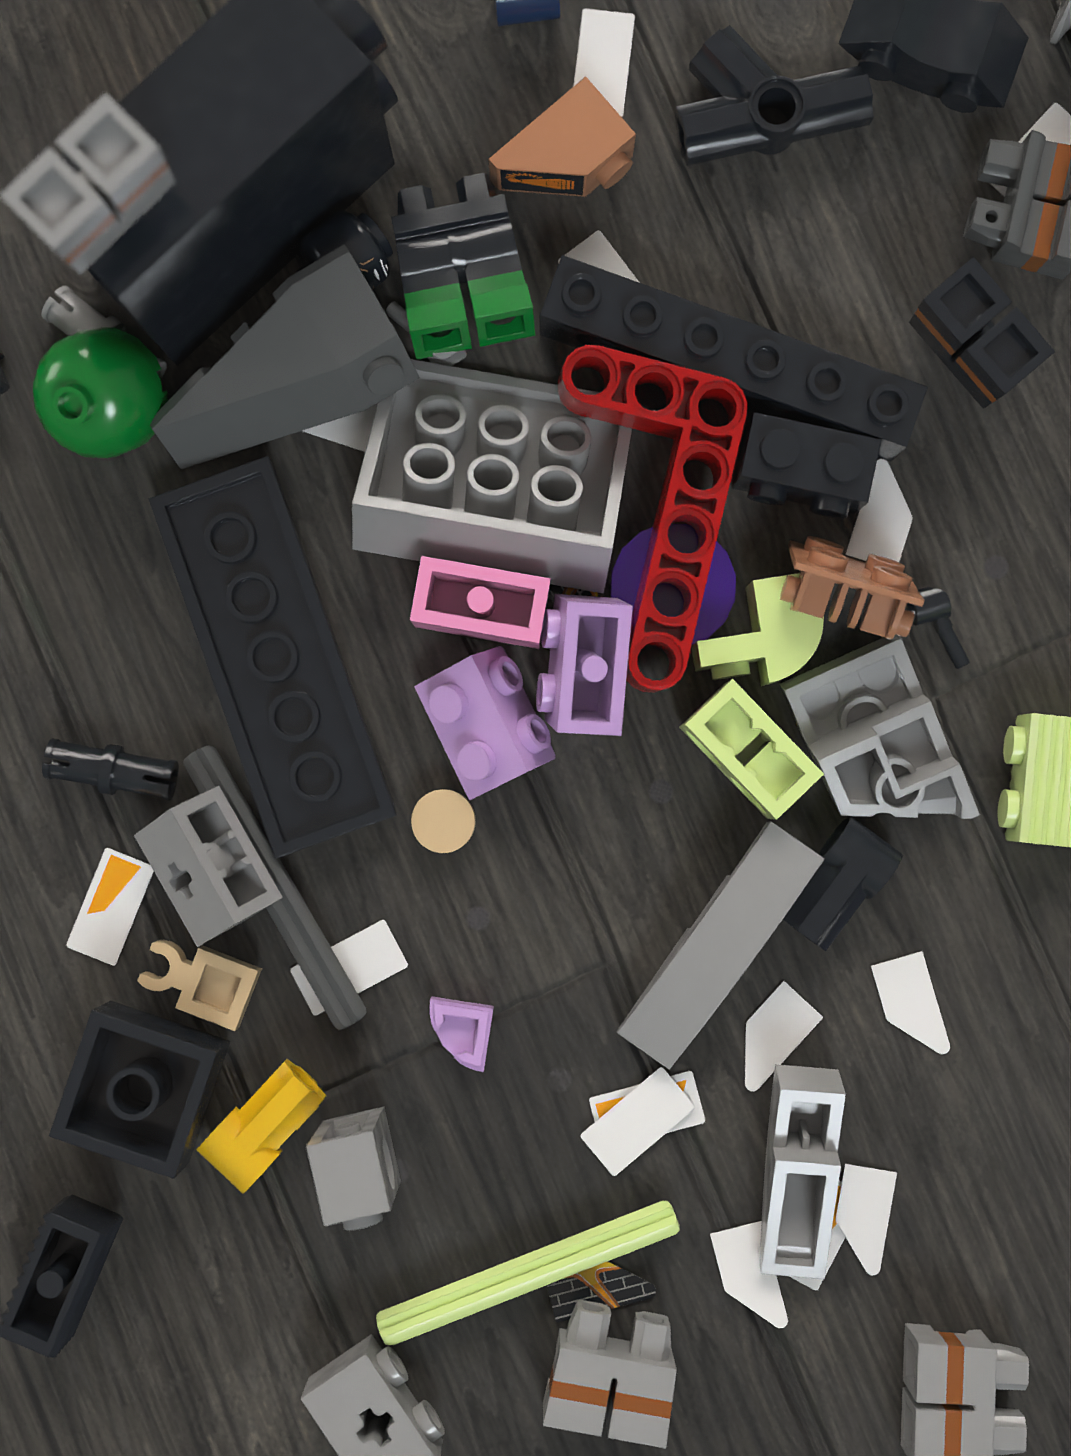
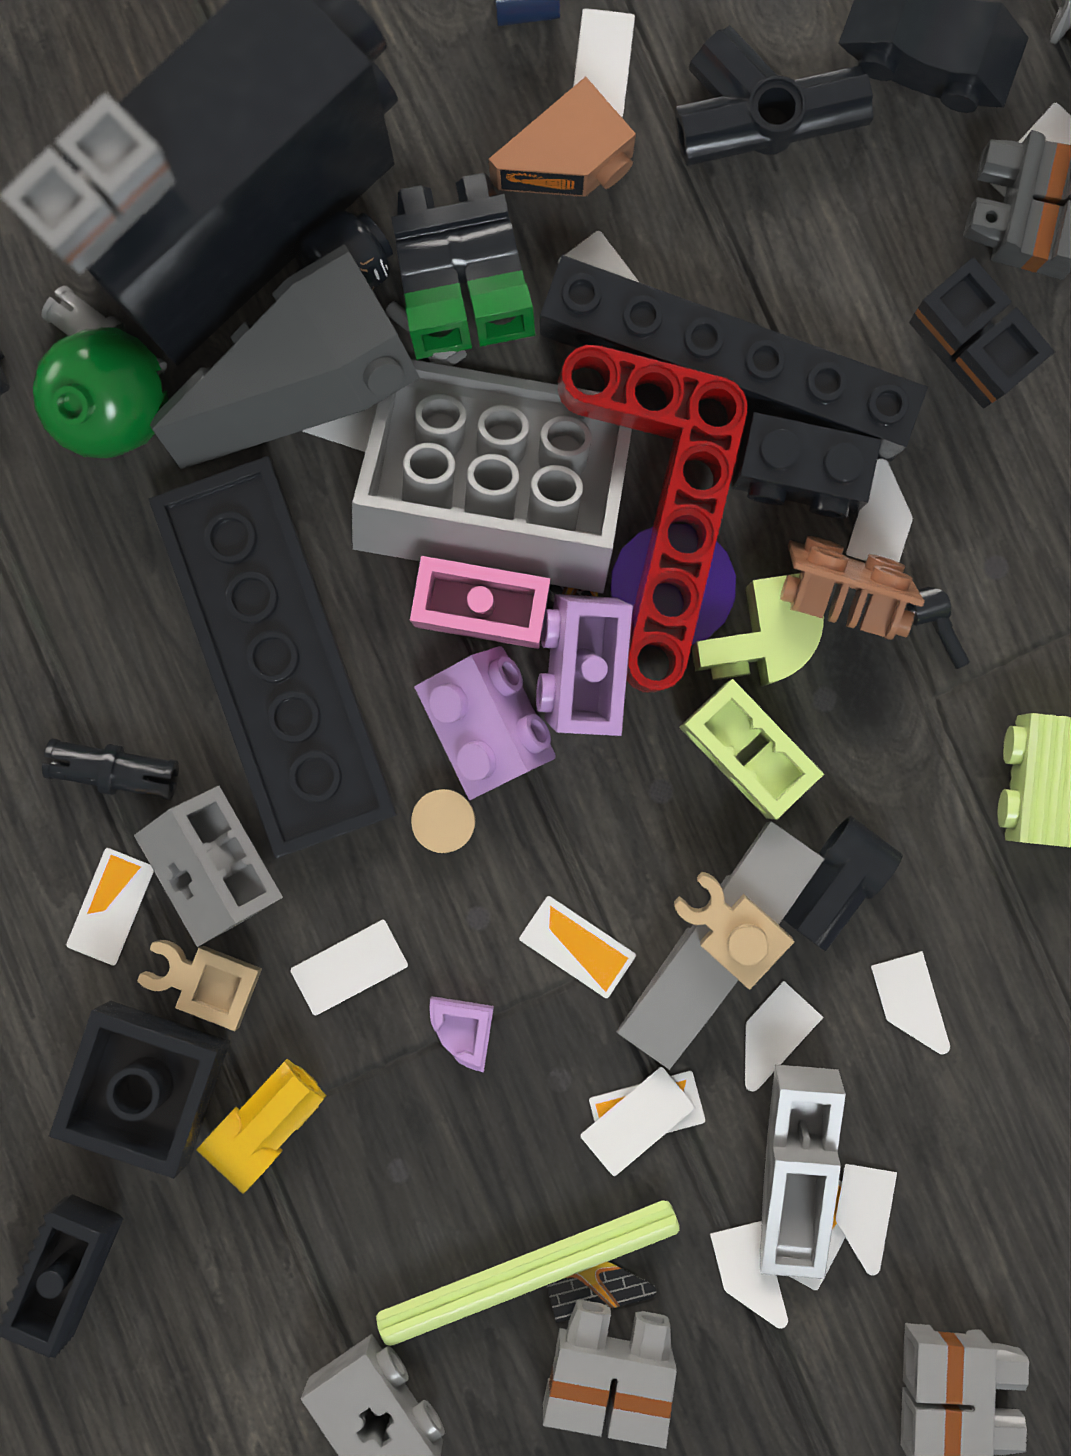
dark grey axle [183,745,366,1030] -> none
light grey brick [306,1107,401,1230] -> none
light grey slope [779,634,980,819] -> none
none -> sticker [520,896,636,998]
none -> tan plate [674,872,794,990]

